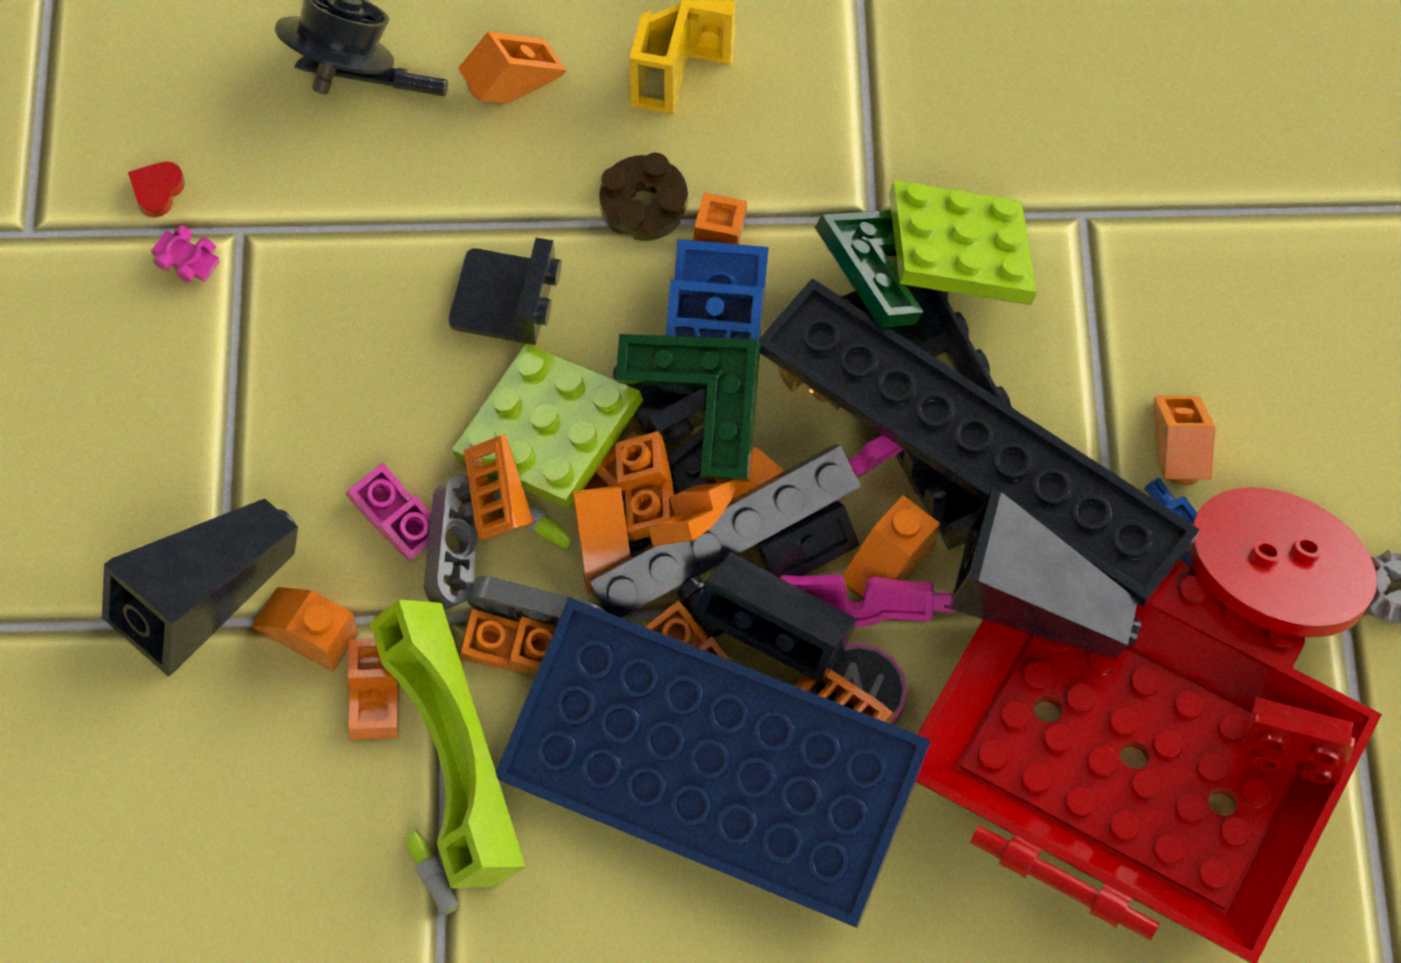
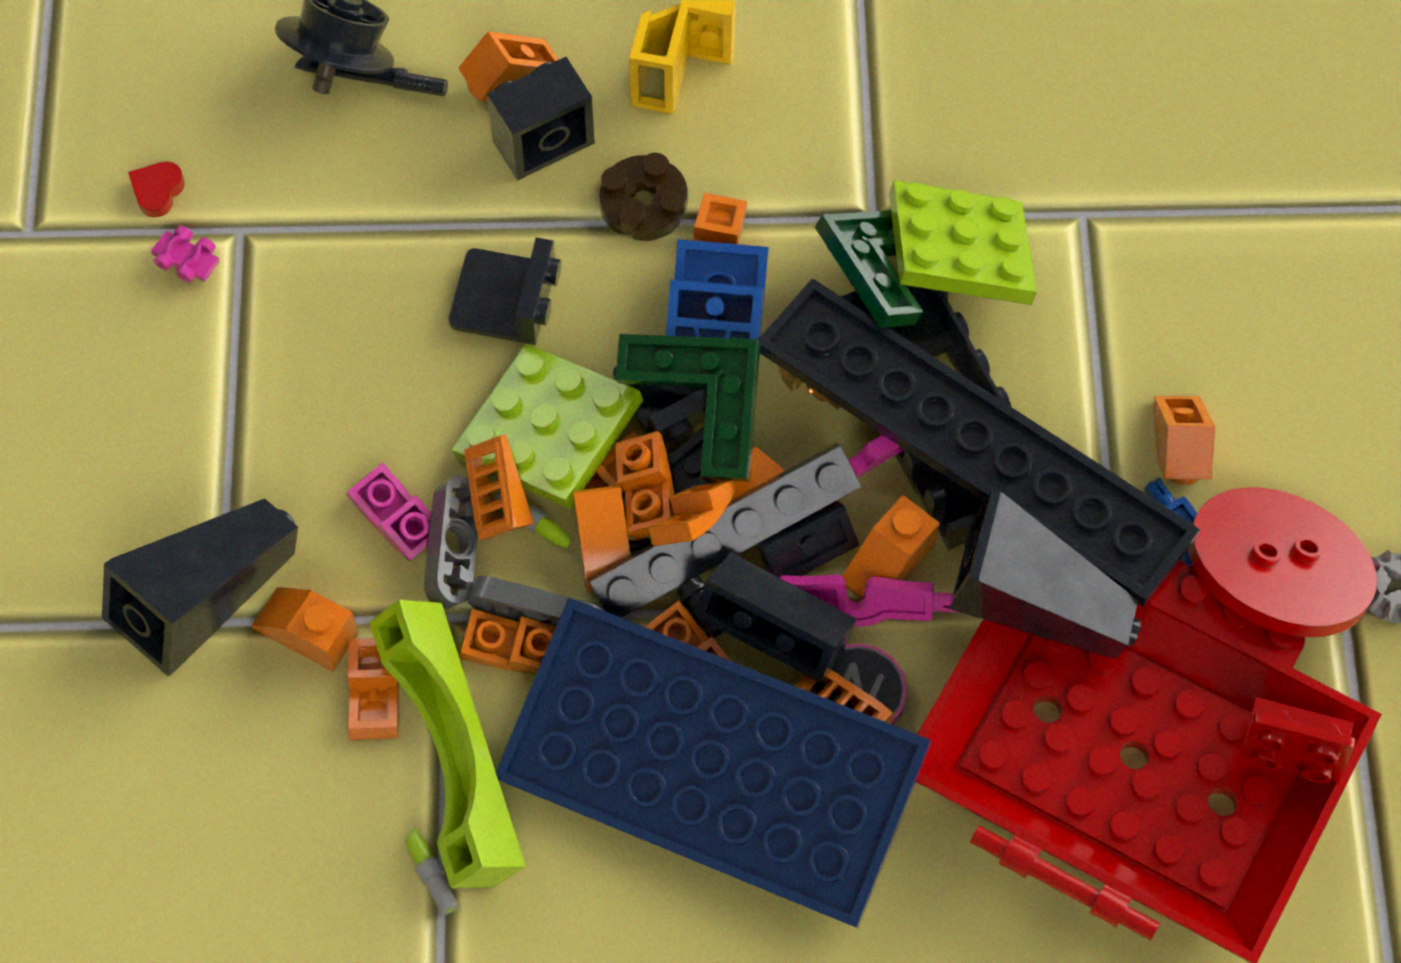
none -> black brick [487,57,595,181]

